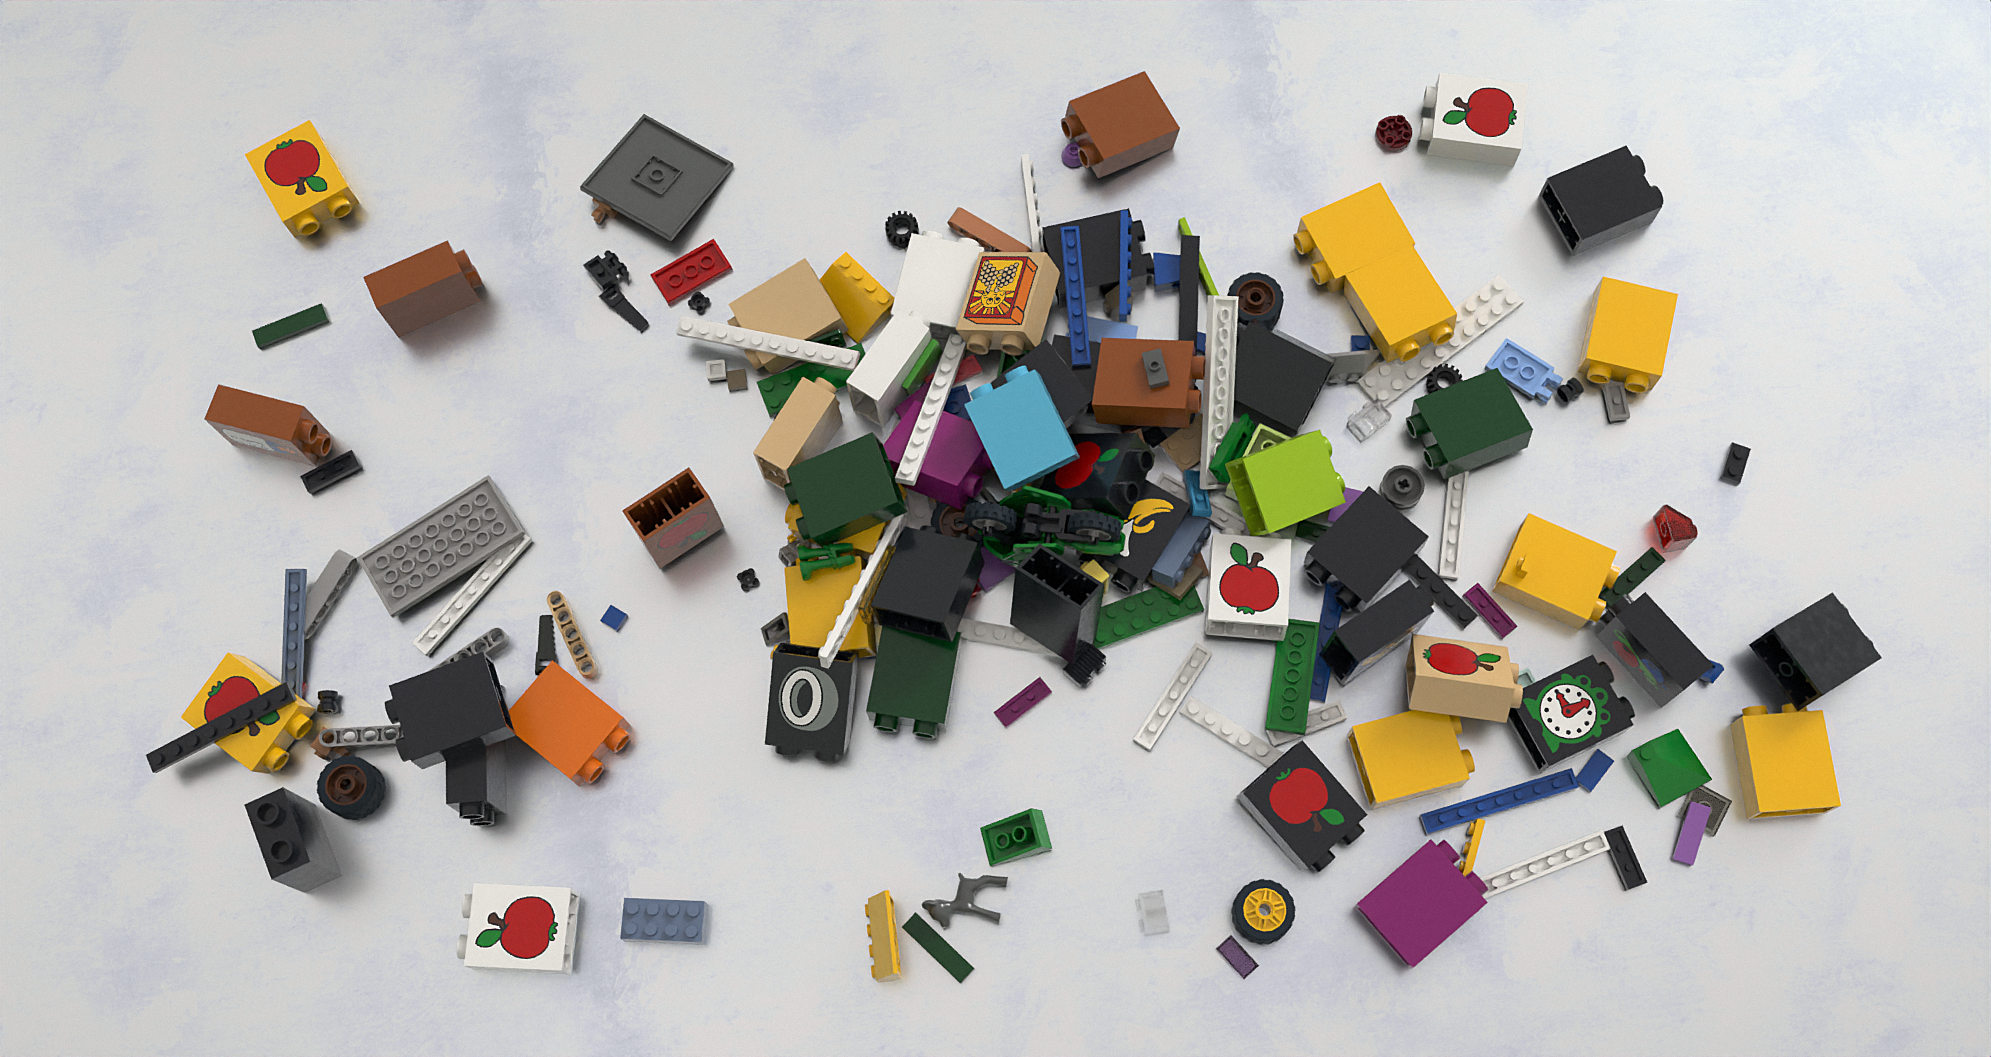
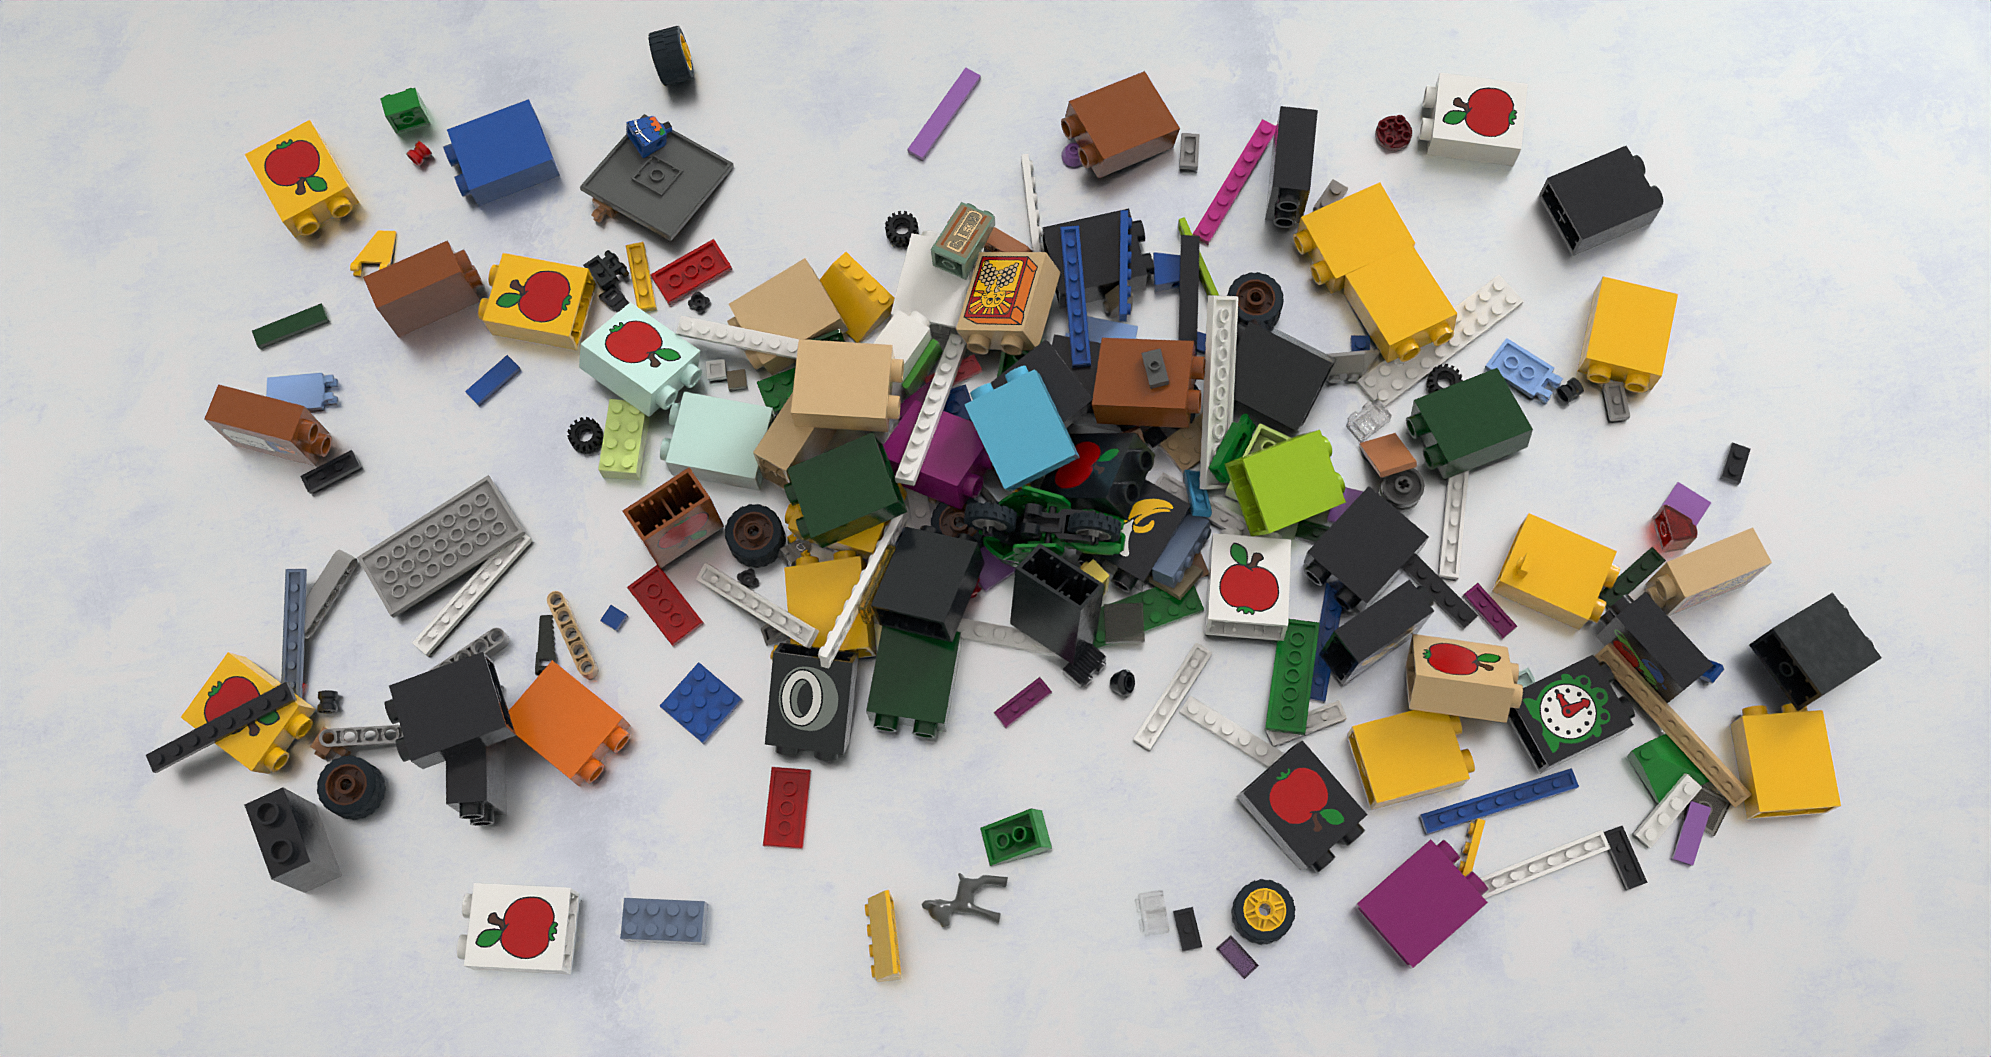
green piece [798,543,855,581] -> none
dark green tile [902,912,974,984] -> none
blue tile [1576,749,1614,792] -> none
none -> light blue tile [266,373,338,411]
none -> yellow flag [350,230,397,276]
none -> green container [380,88,430,134]
none -> red wheel [406,141,432,166]
none -> blue brick [443,99,560,207]
none -> blue tile [465,355,521,406]
none -> yellow brick [478,253,596,350]
none -> black tyre [567,417,604,454]
none -> light aqua brick [579,302,702,417]
none -> yellowish green brick [598,399,650,480]
none -> yellow tile [625,242,657,312]
none -> blue torso [626,116,672,158]
none -> red tile [627,565,704,647]
none -> black wheel [648,26,694,86]
none -> light aqua brick [660,392,775,491]
none -> blue plate [660,662,743,744]
none -> white plate [696,563,819,648]
none -> wheel [725,504,786,568]
none -> red tile [763,767,812,850]
none -> tan brick [791,339,904,432]
none -> medium lavender tile [907,67,981,161]
none -> slope [931,202,995,280]
none -> clear smoke tile [1104,603,1145,644]
none -> black cone [1110,669,1135,696]
none -> black plate [1173,907,1202,952]
none -> light grey plate [1179,133,1200,170]
none -> dark pink plate [1193,119,1276,245]
none -> black brick [1265,106,1318,228]
none -> light grey plate [1313,179,1348,211]
none -> nougat tile [1359,433,1417,478]
none -> tan plate [1595,642,1752,808]
none -> white plate [1633,773,1702,848]
none -> tan brick [1644,527,1772,617]
none -> medium lavender tile [1657,482,1711,534]

